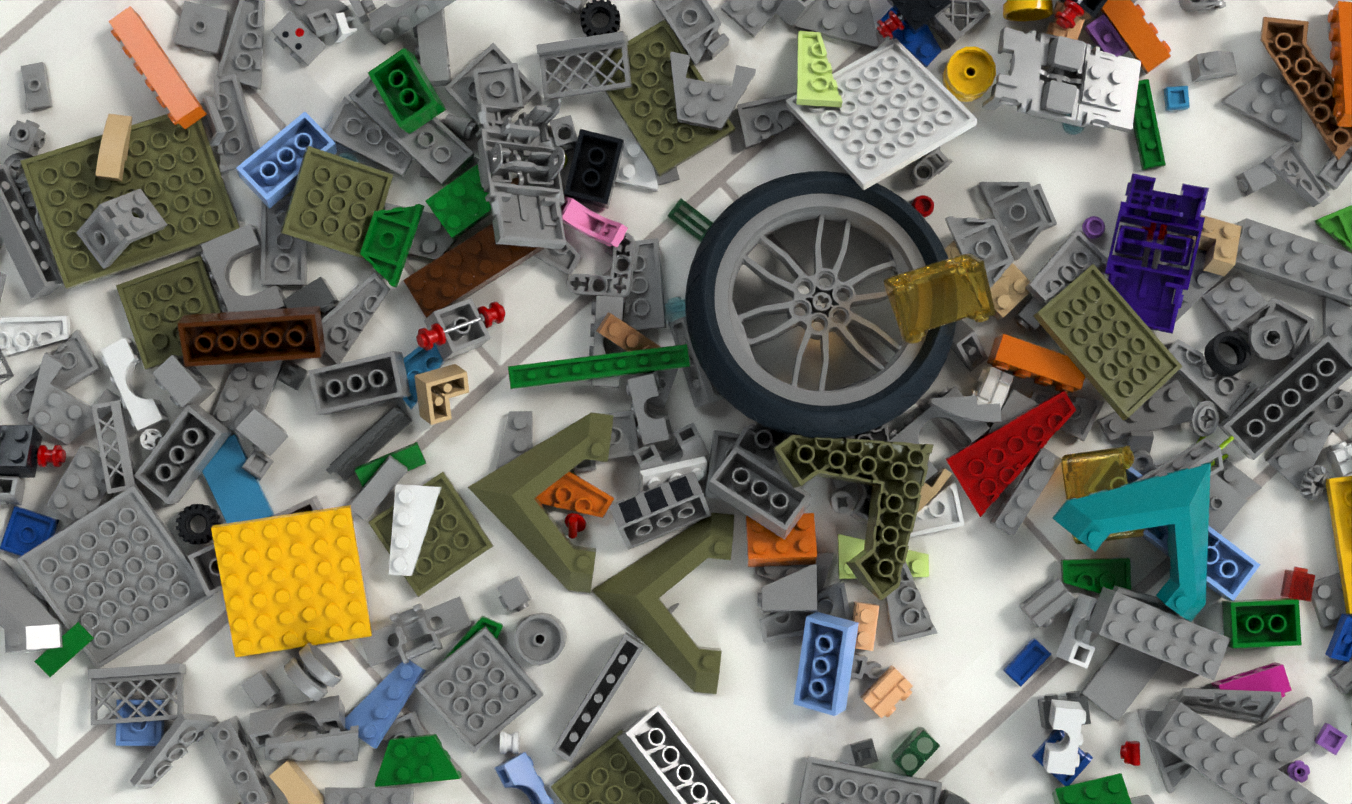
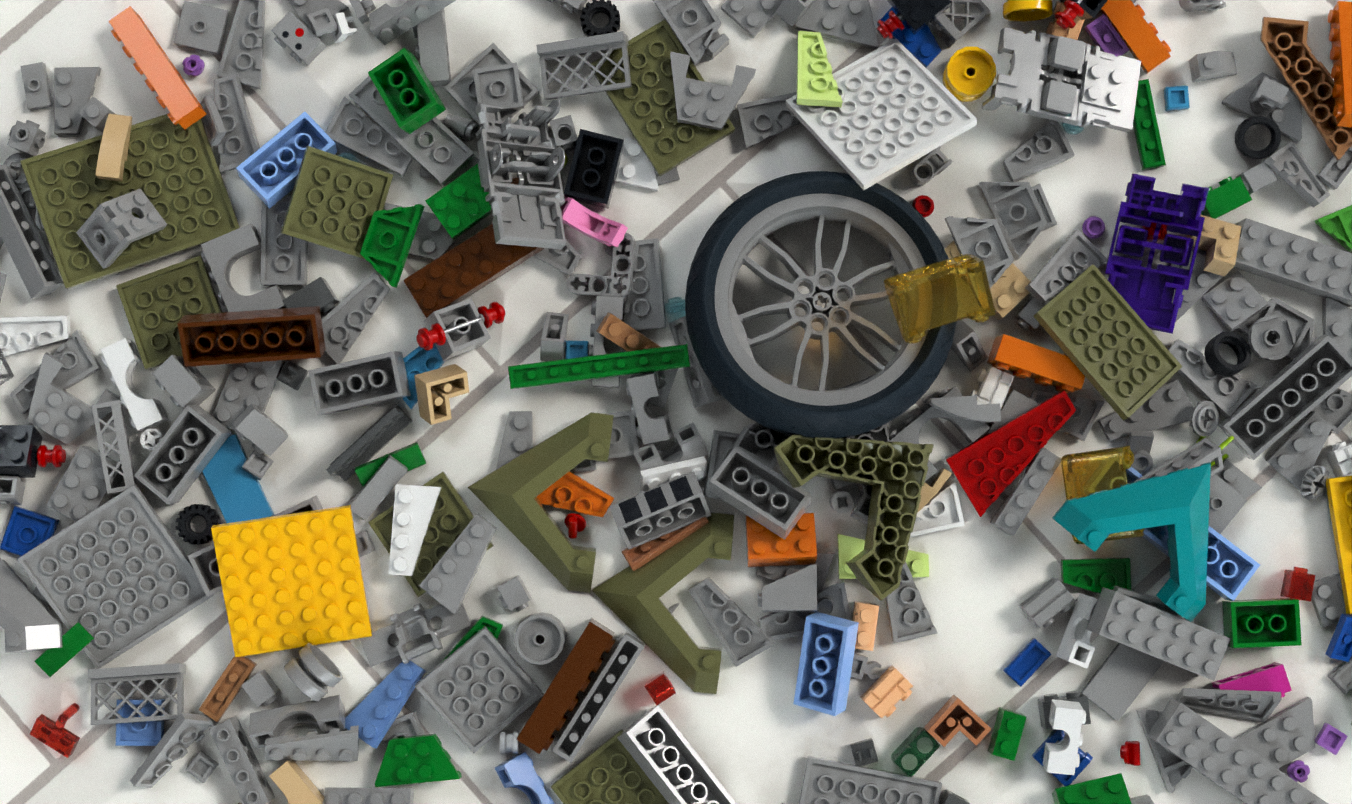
clear green tile [667,198,713,242] -> none
none -> clear red plate [30,703,80,758]
none -> light grey wing [54,67,101,135]
none -> light grey brick [79,96,115,132]
none -> medium lavender plate [183,55,205,76]
none -> light grey tile [185,750,219,783]
none -> medium nougat plate [199,656,257,722]
none -> light grey tile [356,530,376,558]
none -> light grey wedge [419,514,497,615]
none -> reddish brown brick [516,618,616,754]
none -> light grey slope [540,312,569,361]
none -> dark azure tile [565,341,588,359]
none -> nougat tile [622,517,709,571]
none -> clear red brick [644,671,676,705]
none -> light grey wing [689,577,775,667]
none -> nougat brick [923,695,991,747]
none -> green brick [987,707,1027,761]
none -> light grey wing [1003,120,1075,182]
none -> green brick [1201,176,1252,219]
none -> black tyre [1235,116,1281,159]
none -> light grey brick [1248,76,1289,109]

